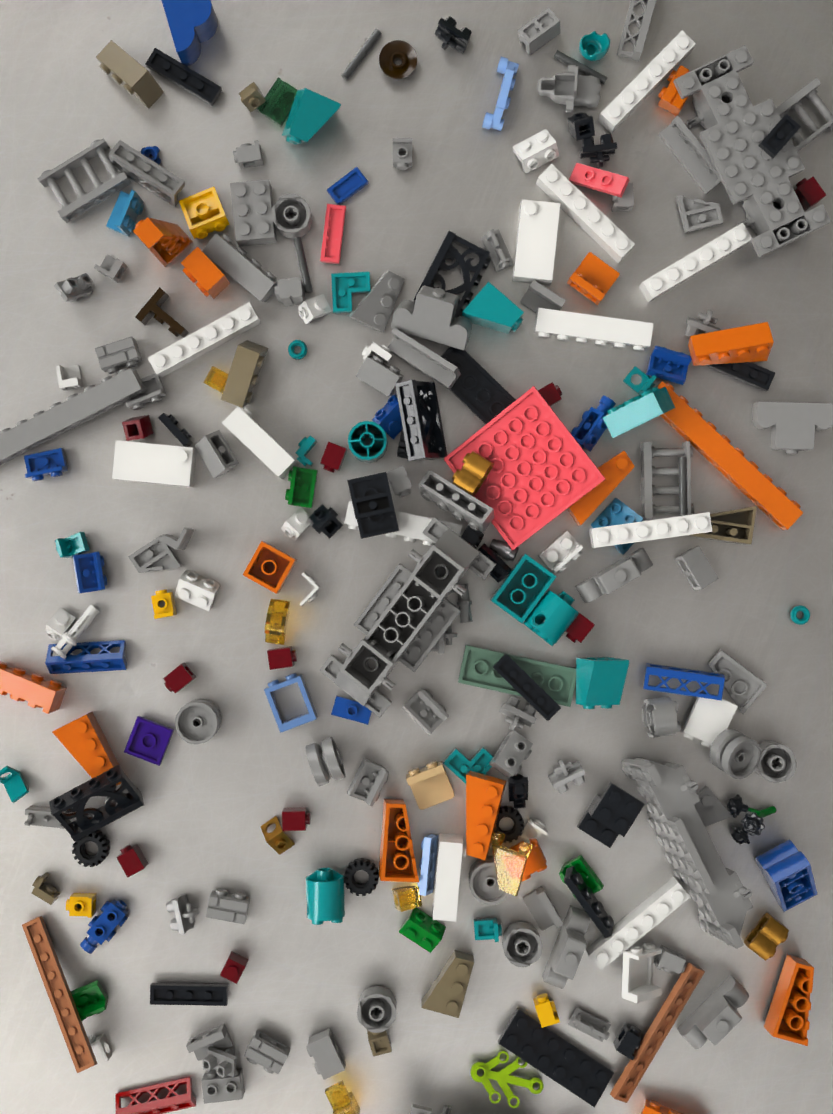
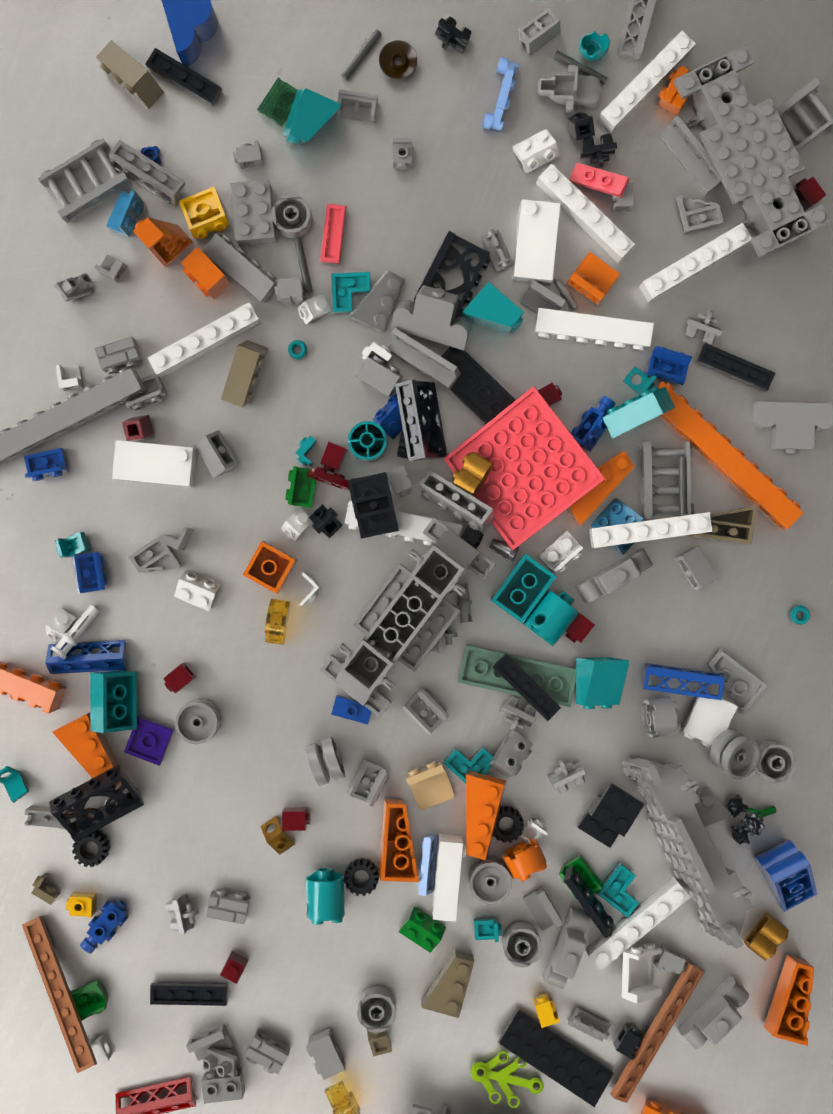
dark red brick [116,844,149,878] -> none
dark brown bracket [135,287,189,338] -> none
yellow brick [151,589,177,619] -> none
black plate [158,413,193,447] -> none
clear yellow brick [203,366,229,394] -> none
white brick [222,406,298,479] -> none
dark tan bracket [239,82,266,112] -> none
medium blue window [264,673,318,733] -> none
dark red brick [267,646,297,670] -> none
blue tile [327,167,369,205] -> none
clear yellow brick [392,886,422,912] -> none
black plate [478,543,512,583] -> none
clear yellow flag [491,831,533,896] -> none
black hips [508,774,528,809] -> none
orange wedge [688,322,774,366] -> none
black plate [758,113,801,158] -> none
none -> teal brick [90,670,137,733]
none -> dark red hinge [308,467,355,491]
none -> light grey hinge [337,89,378,123]
none -> light grey piece [554,279,579,310]
none -> teal plate [596,863,639,918]

